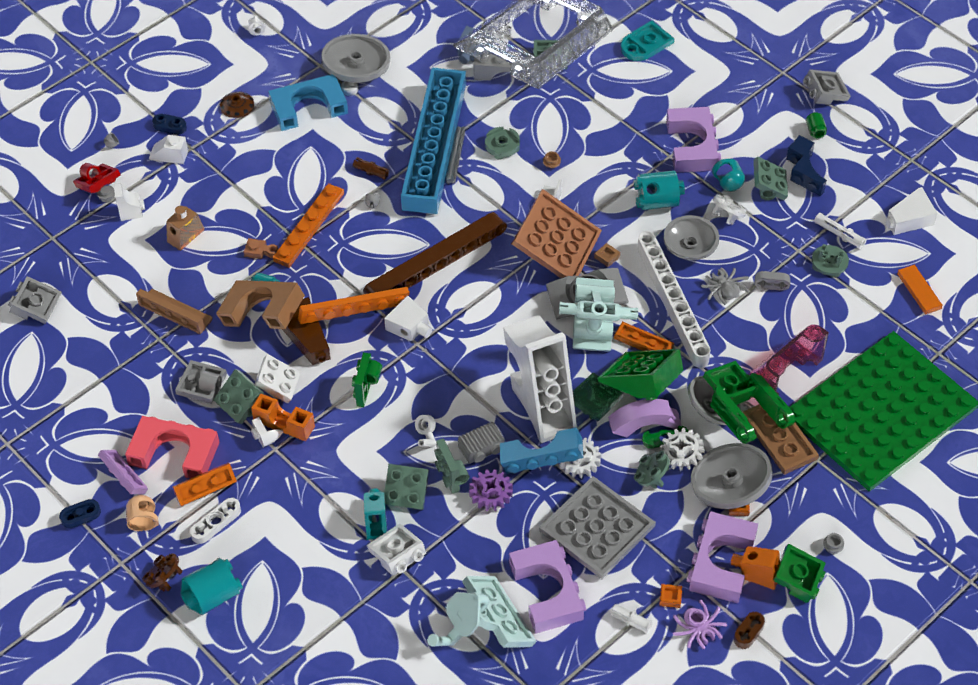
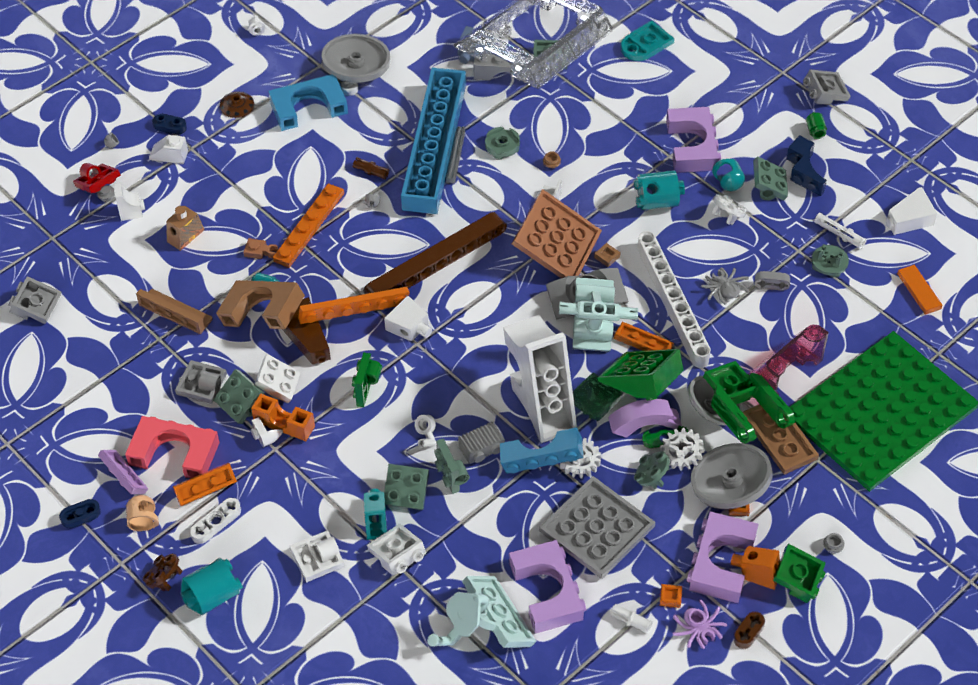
medium lavender gear [469,469,513,511] -> none
light grey dish [664,215,719,260] -> none
none -> white plate [290,530,345,583]

